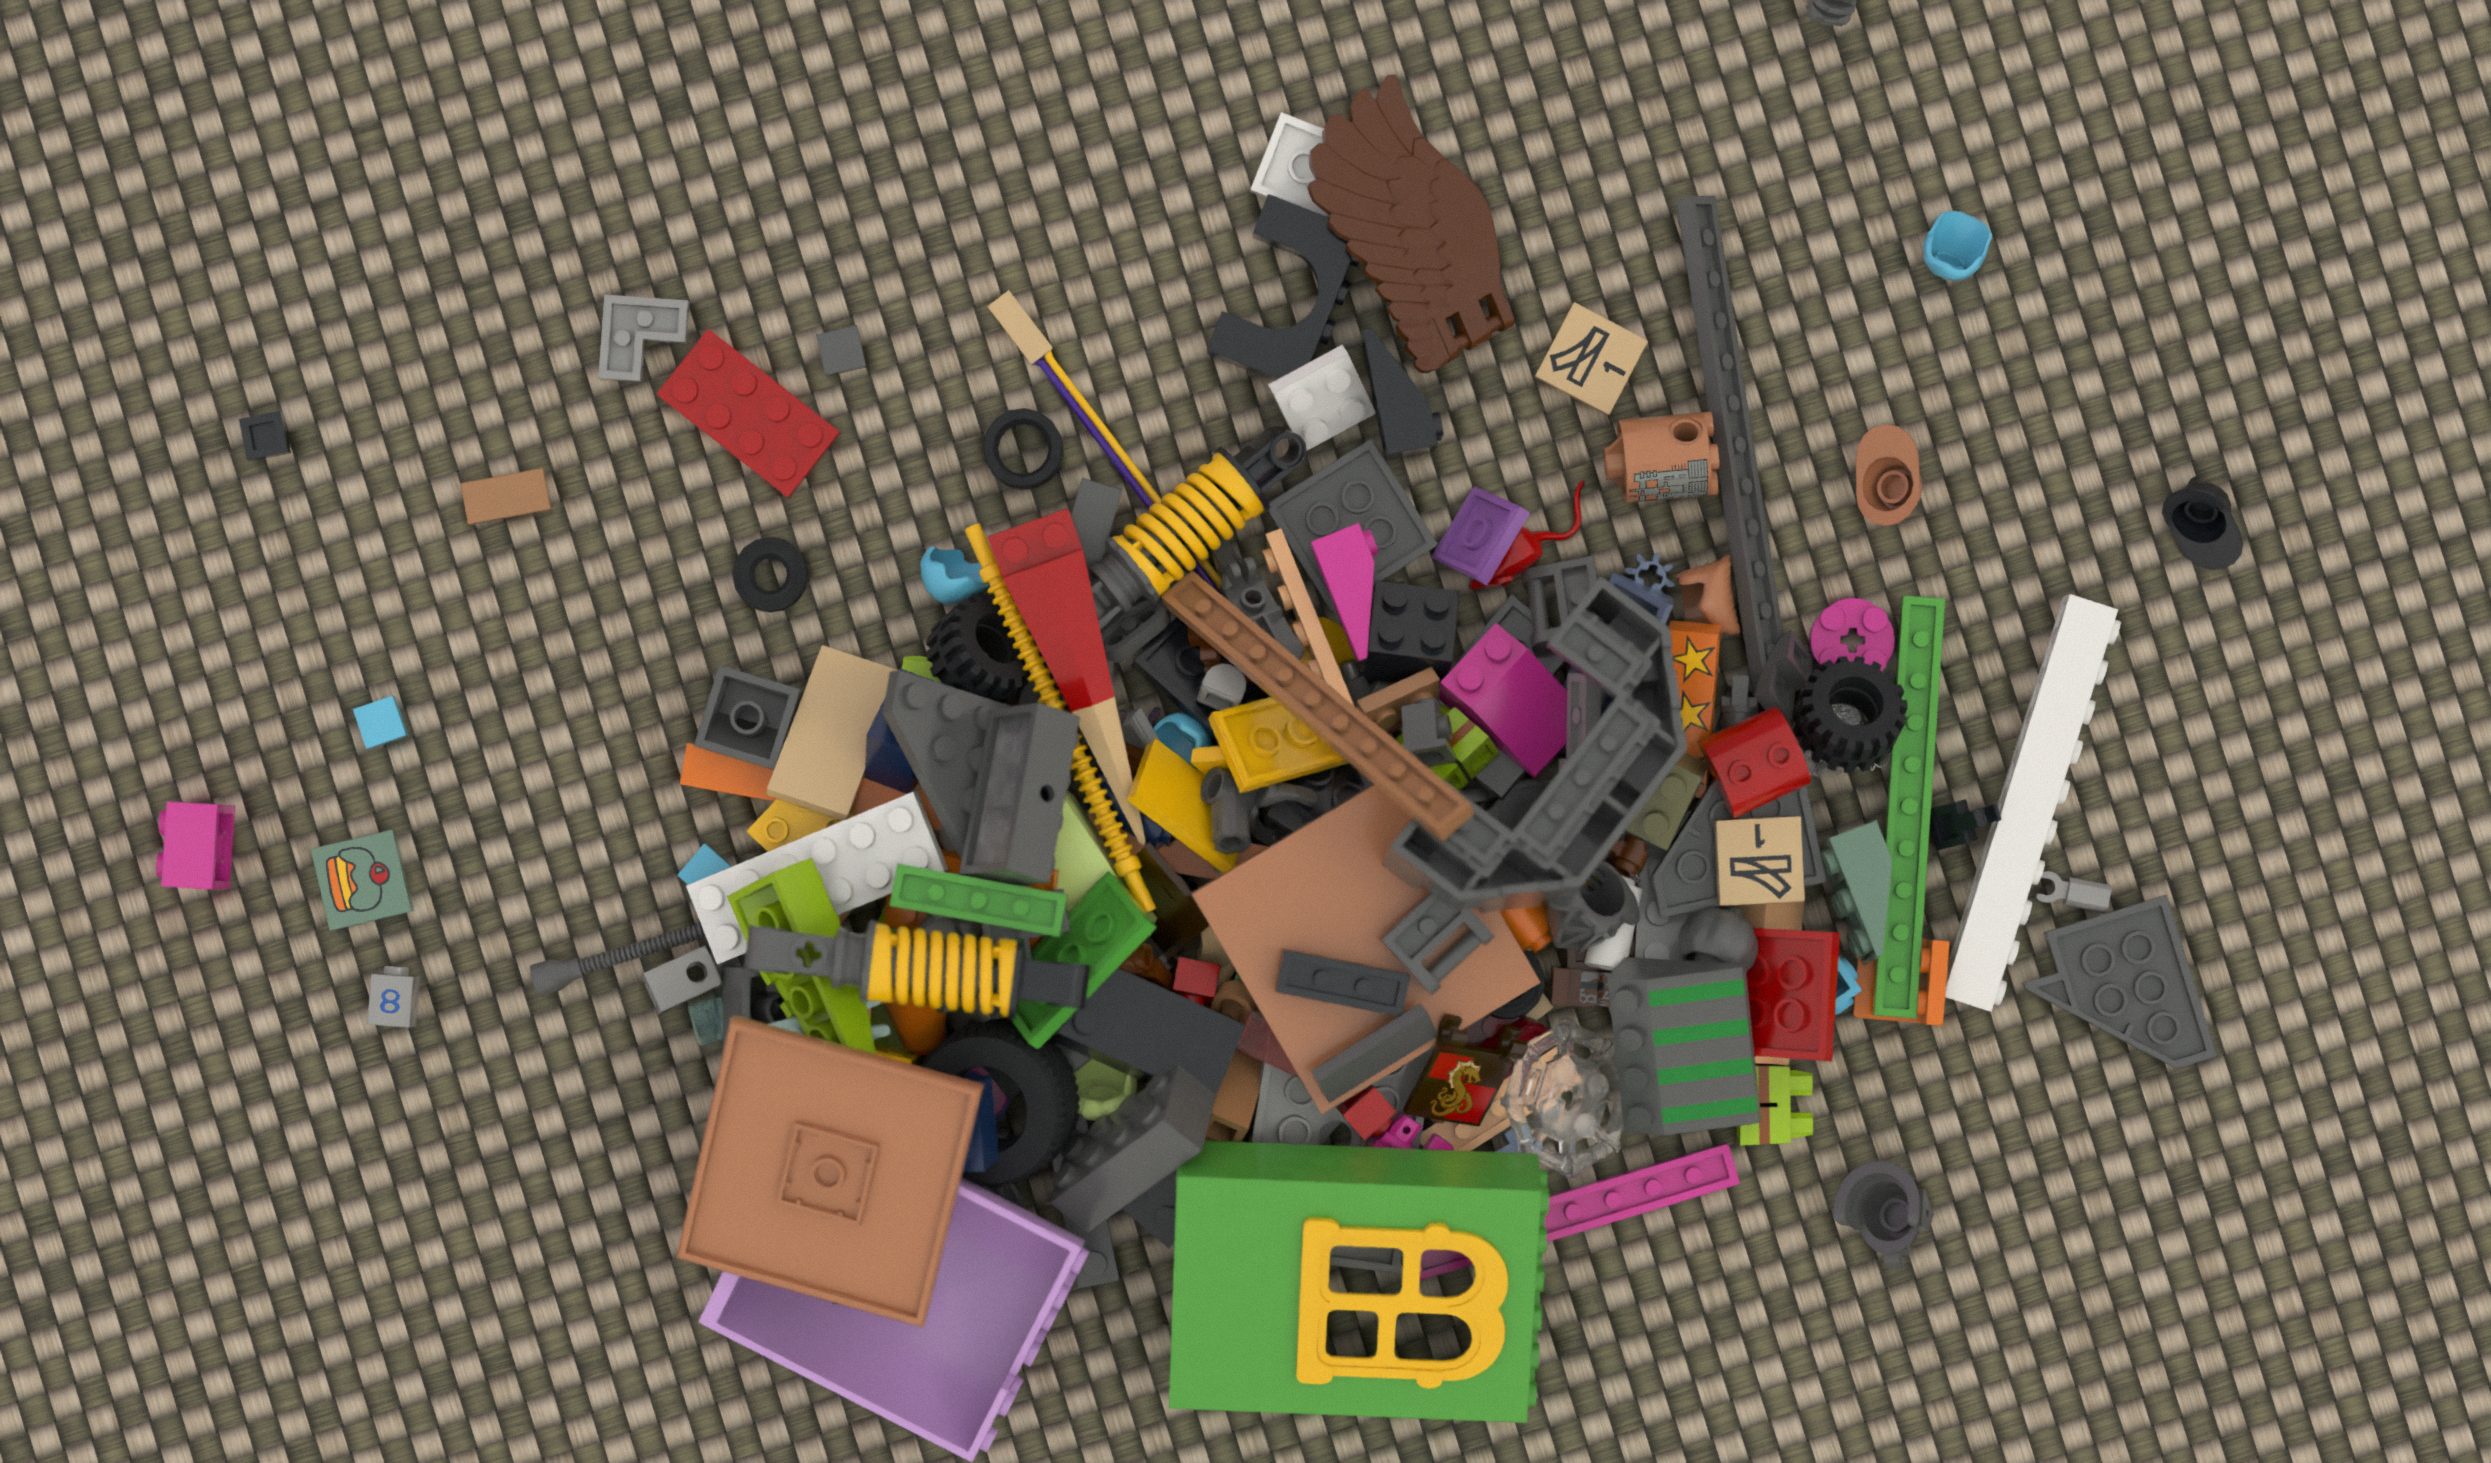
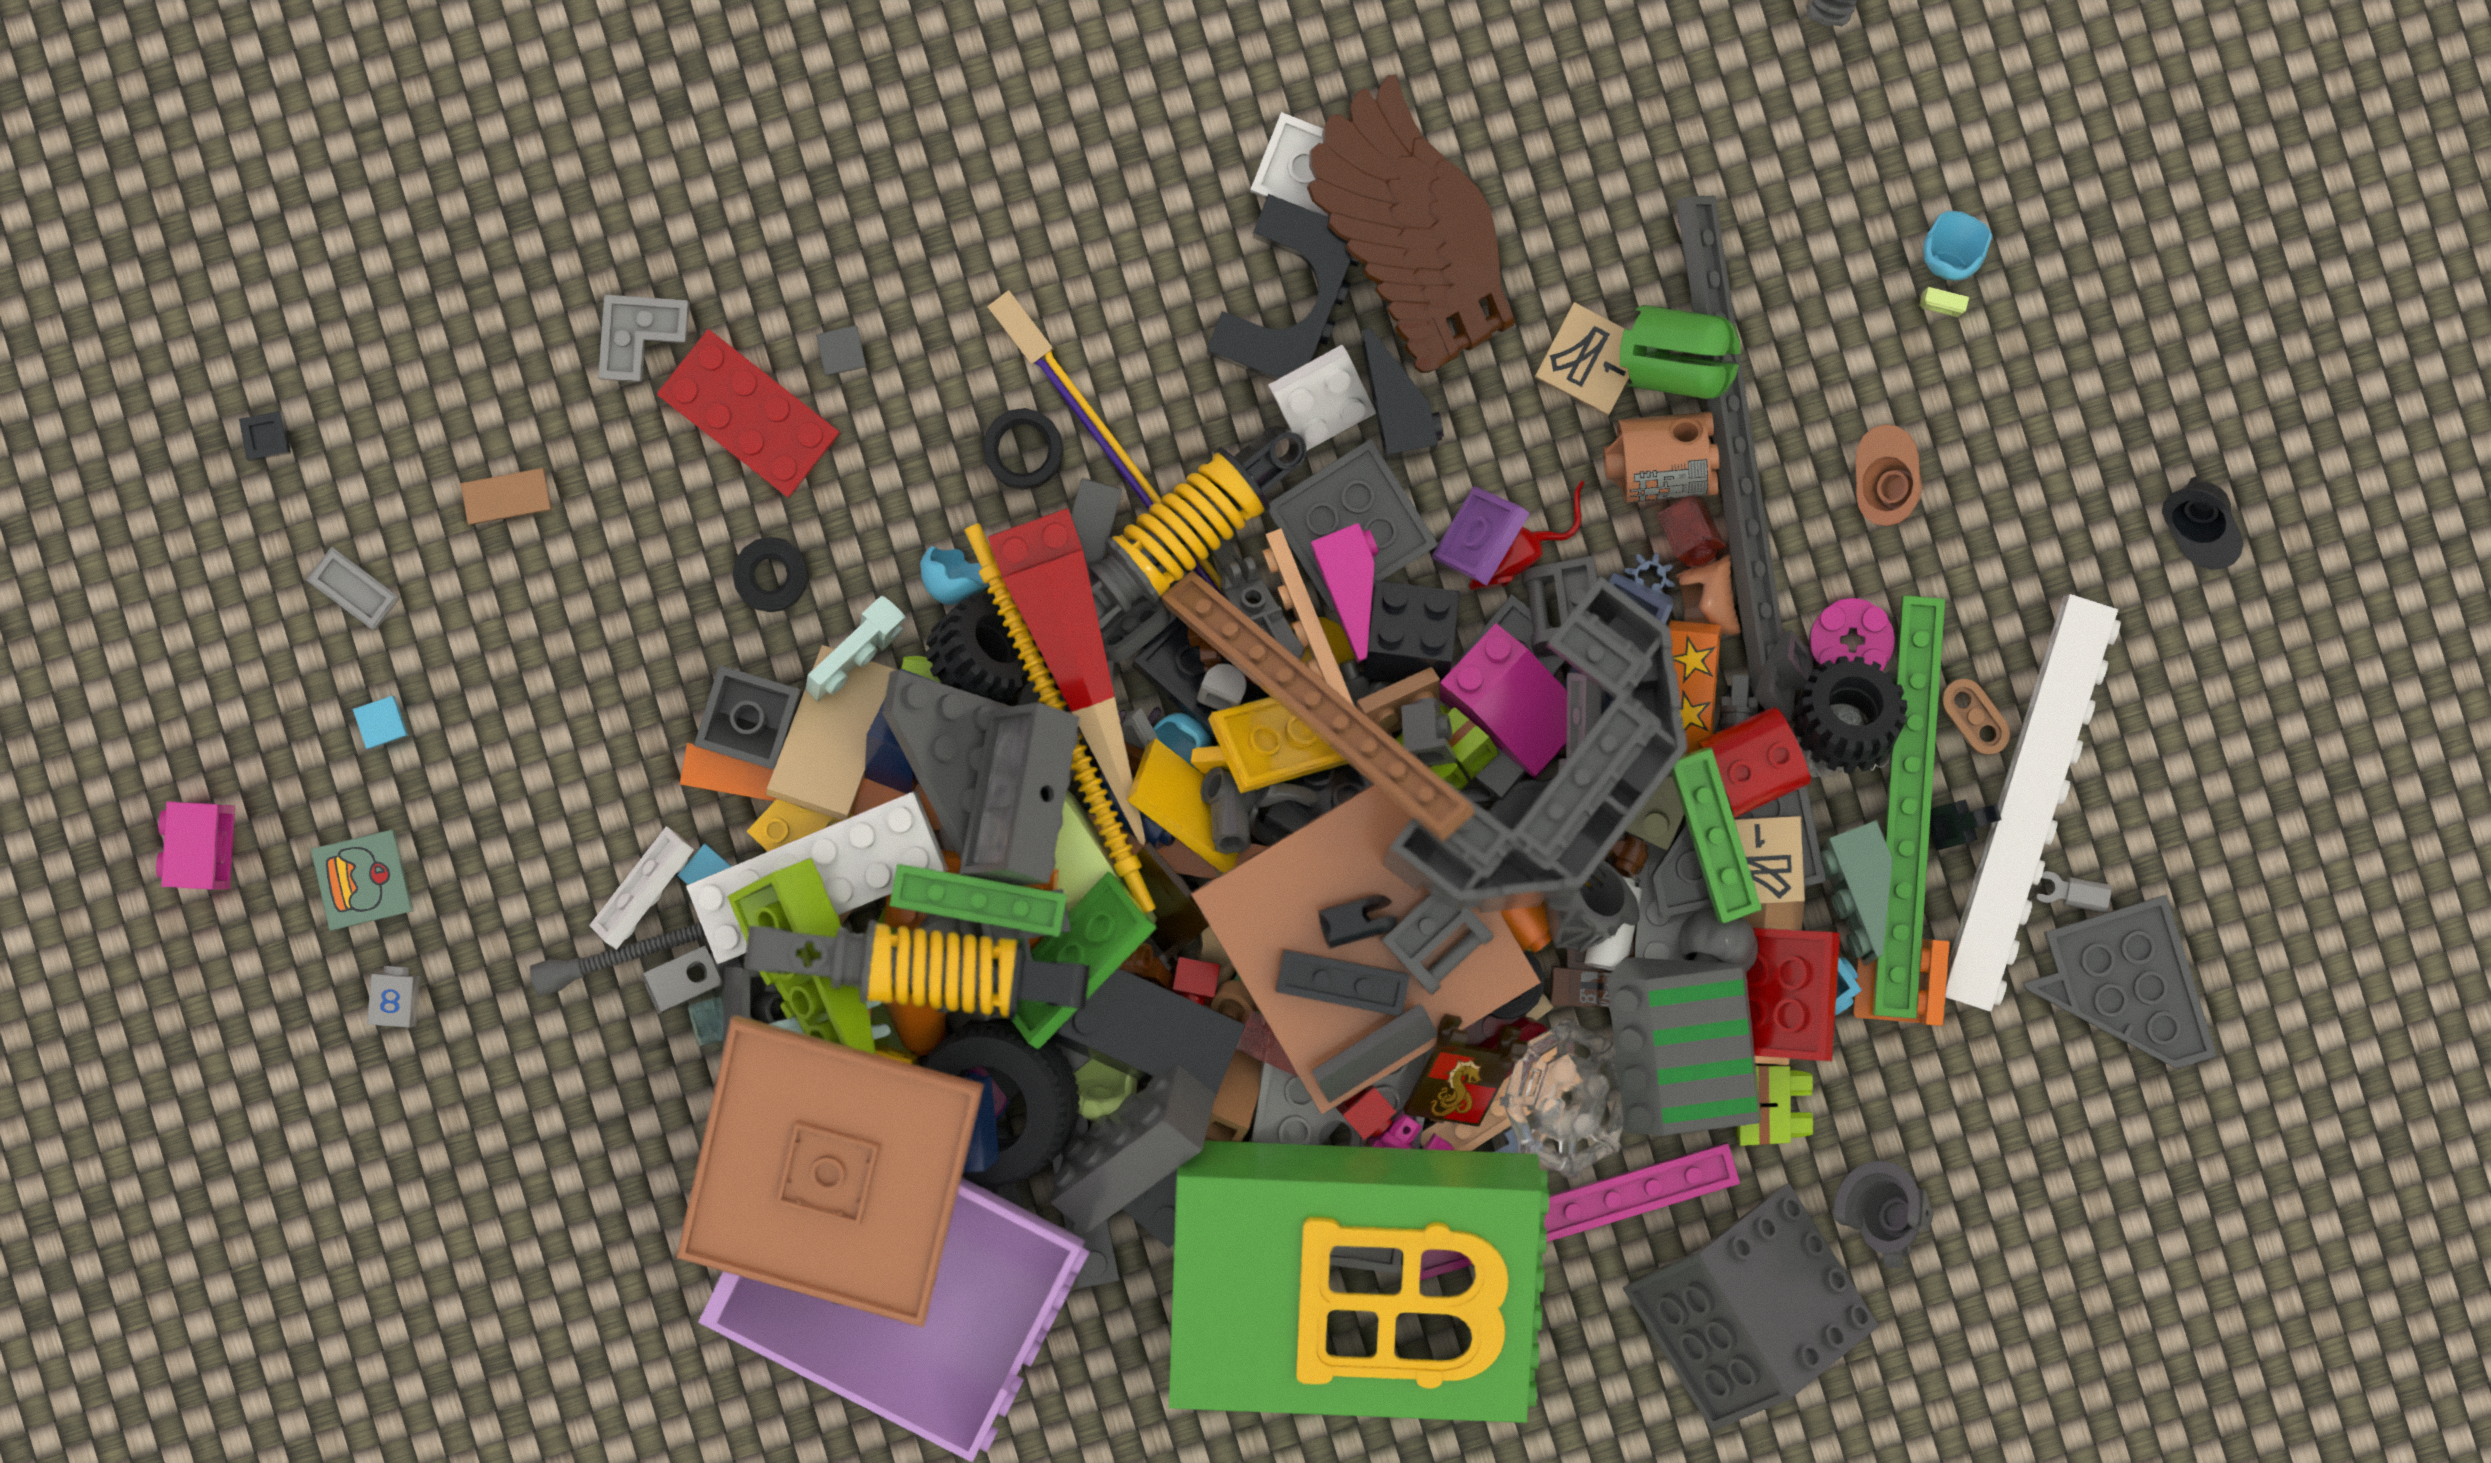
none -> light grey tile [306,547,401,631]
none -> white plate [589,826,694,950]
none -> light aqua plate [805,596,906,702]
none -> black piece [1318,894,1397,949]
none -> bright green cylinder [1620,305,1741,399]
none -> dark grey bracket [1623,1183,1879,1431]
none -> clear red brick [1656,495,1726,567]
none -> bright green plate [1671,747,1762,924]
none -> yellowish green tile [1919,287,1969,317]
none -> medium nougat plate [1941,679,2010,755]

